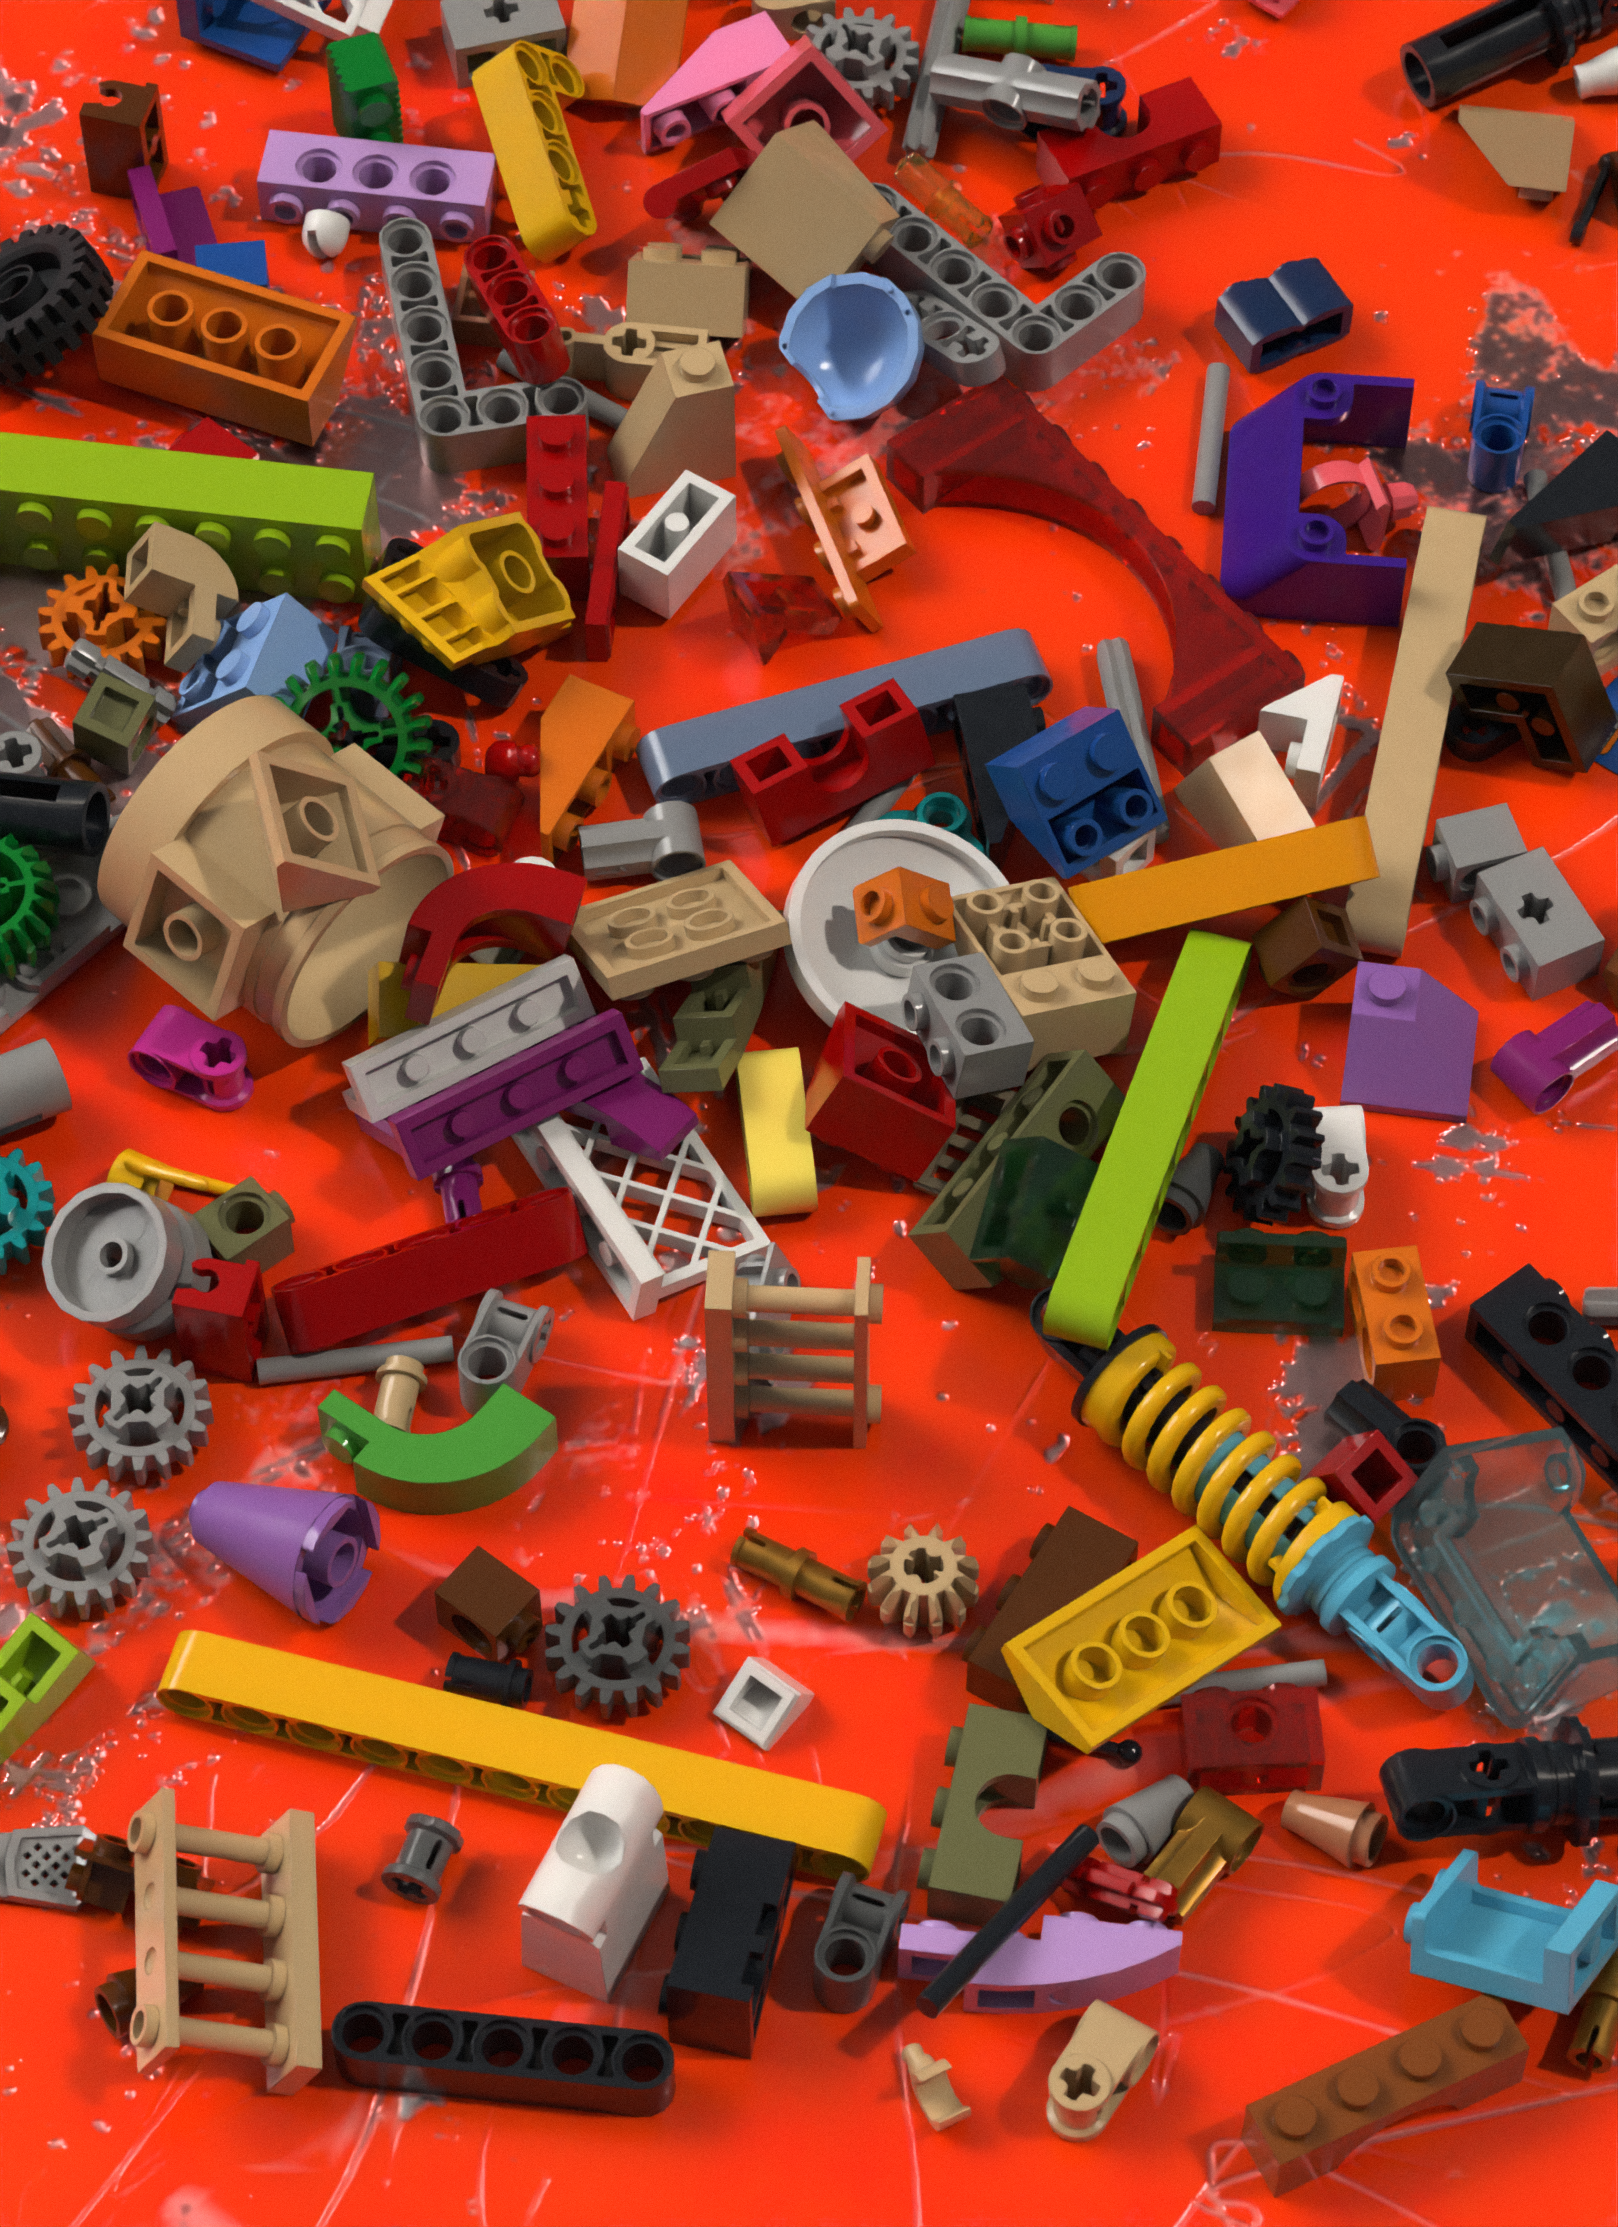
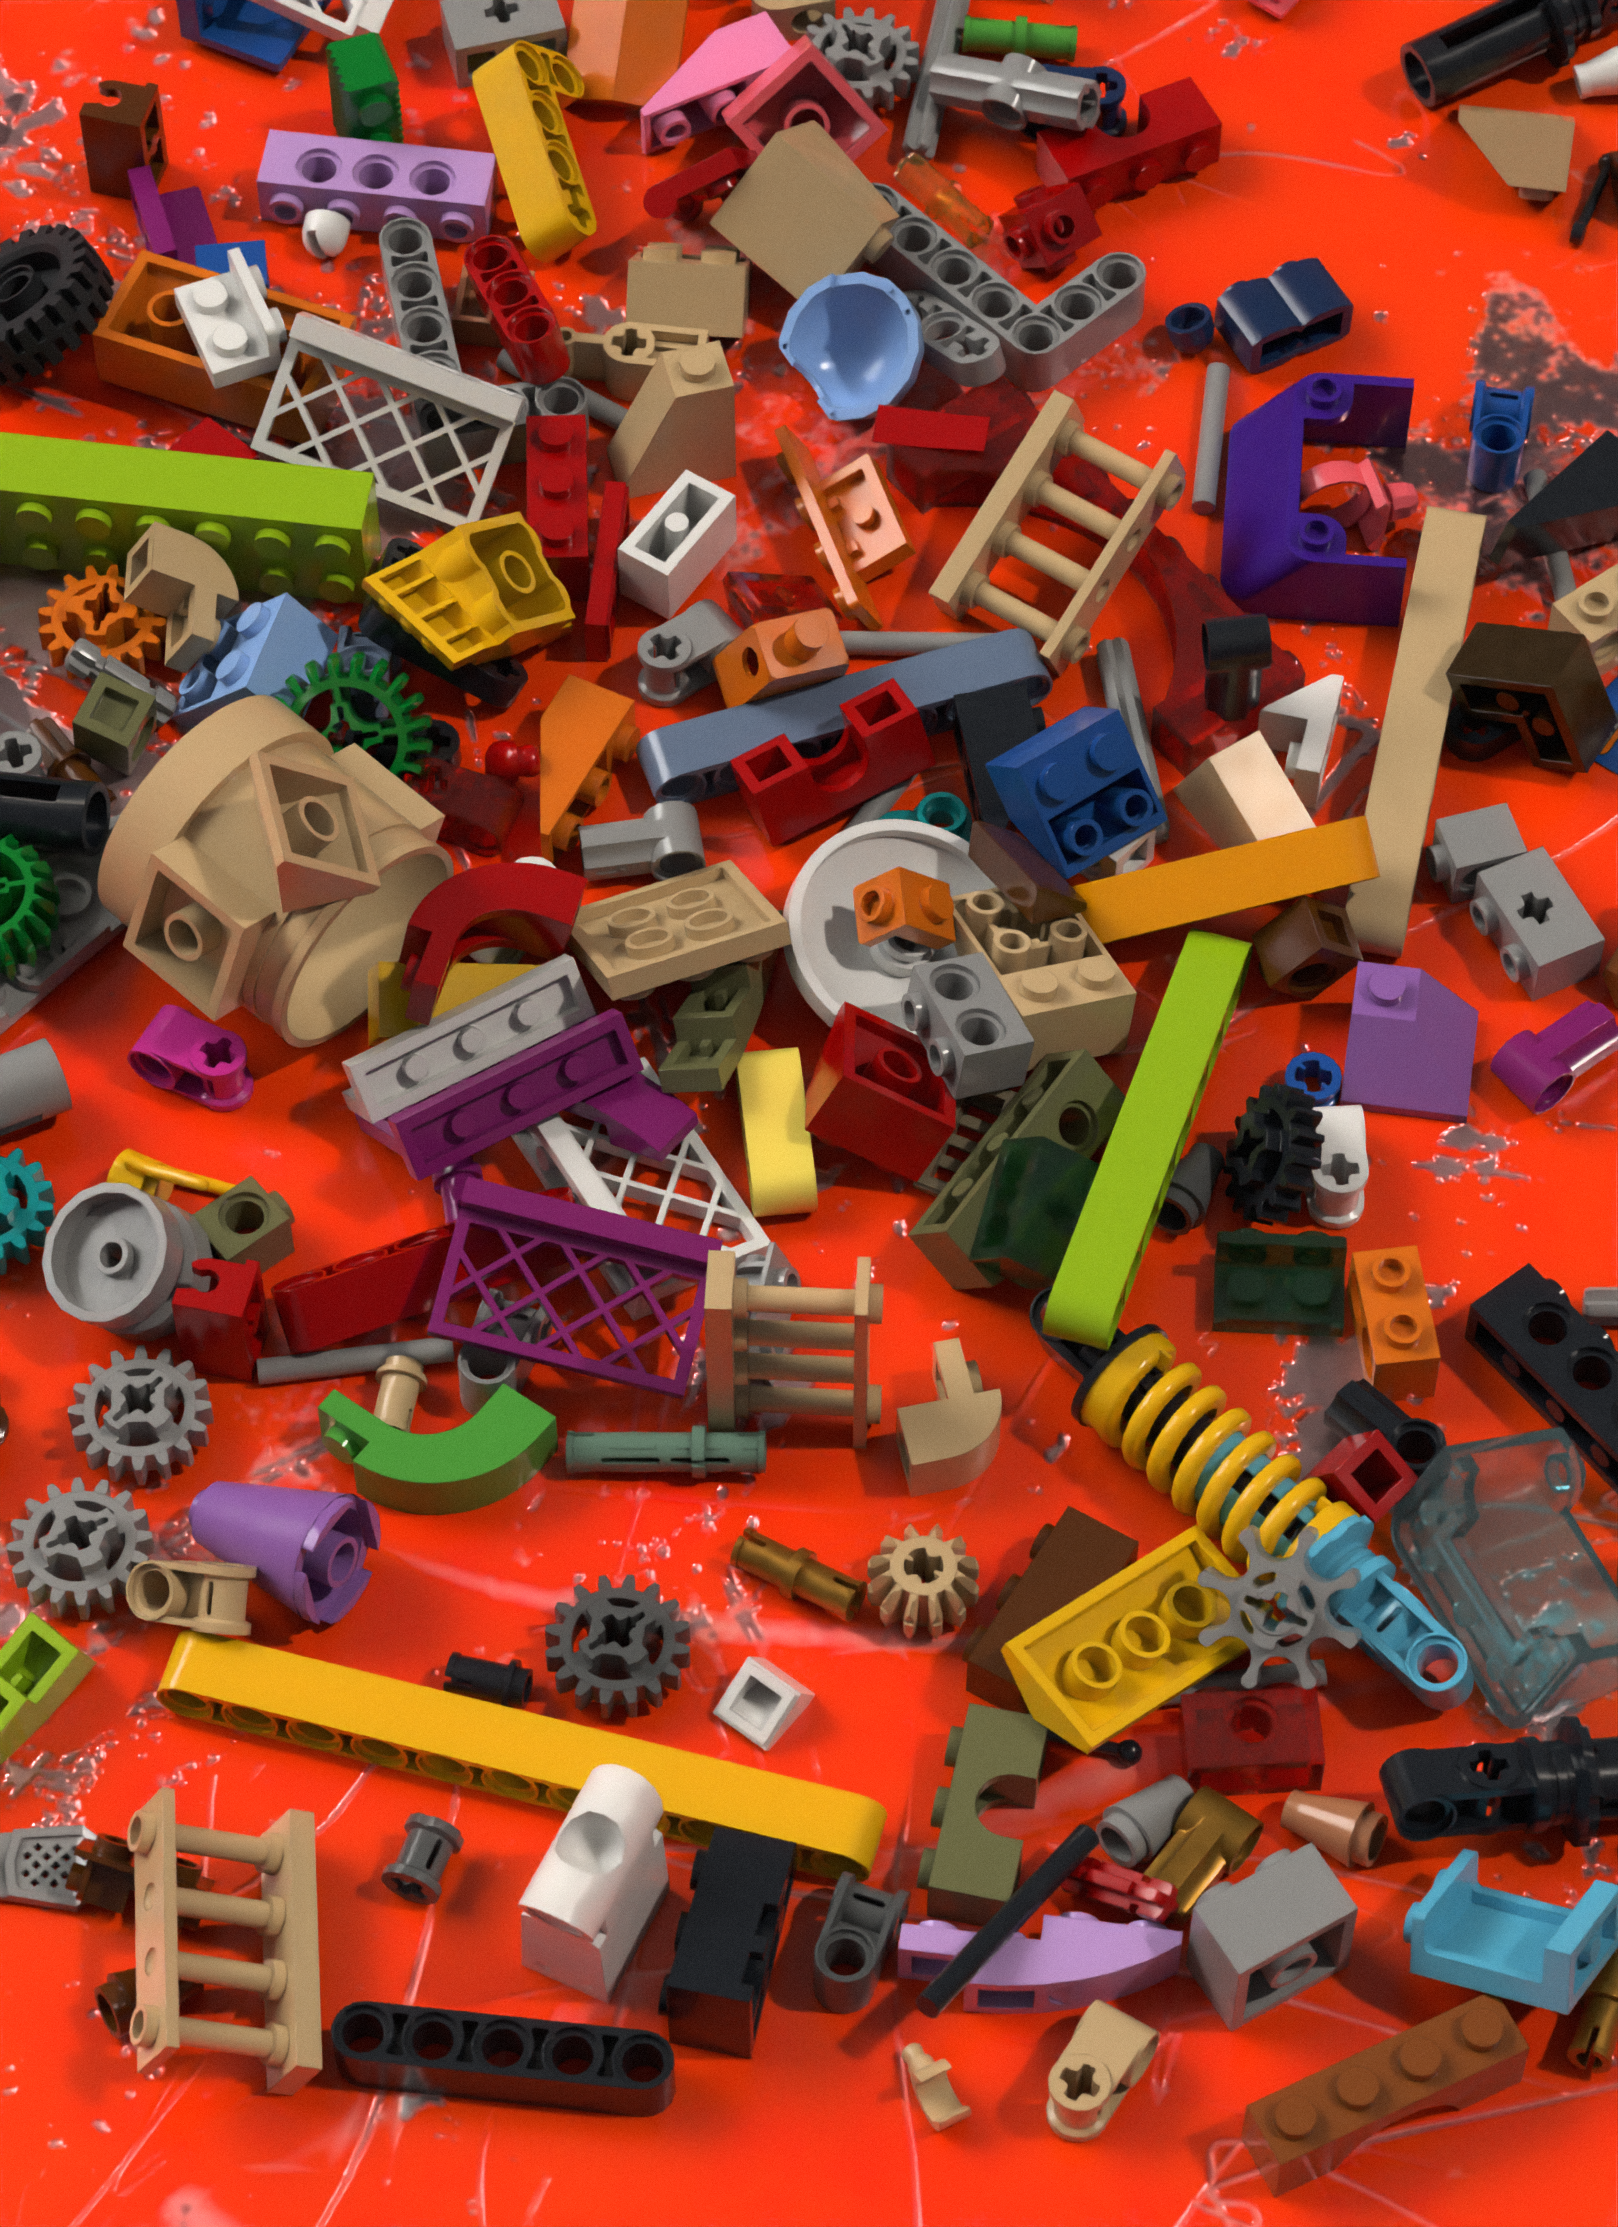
reddish brown brick [434,1545,543,1663] -> none
none -> tan piece [126,1560,257,1635]
none -> white bracket [174,247,287,389]
none -> white fence [250,311,527,527]
none -> magenta fence [427,1176,723,1400]
none -> sand green pin [566,1426,767,1478]
none -> light grey piece [637,599,744,707]
none -> orange torso [711,608,849,709]
none -> light grey bar [840,631,994,656]
none -> red sticker [871,404,990,451]
none -> tan brick [896,1337,1002,1497]
none -> tan fence [928,389,1186,677]
none -> reddish brown slope [968,820,1087,925]
none -> dark blue hinge [1165,303,1215,354]
none -> light grey brick [1186,1842,1358,2032]
none -> light grey gear [1198,1525,1362,1690]
none -> black piece [1201,613,1272,721]
none -> blue bush [1284,1052,1342,1107]

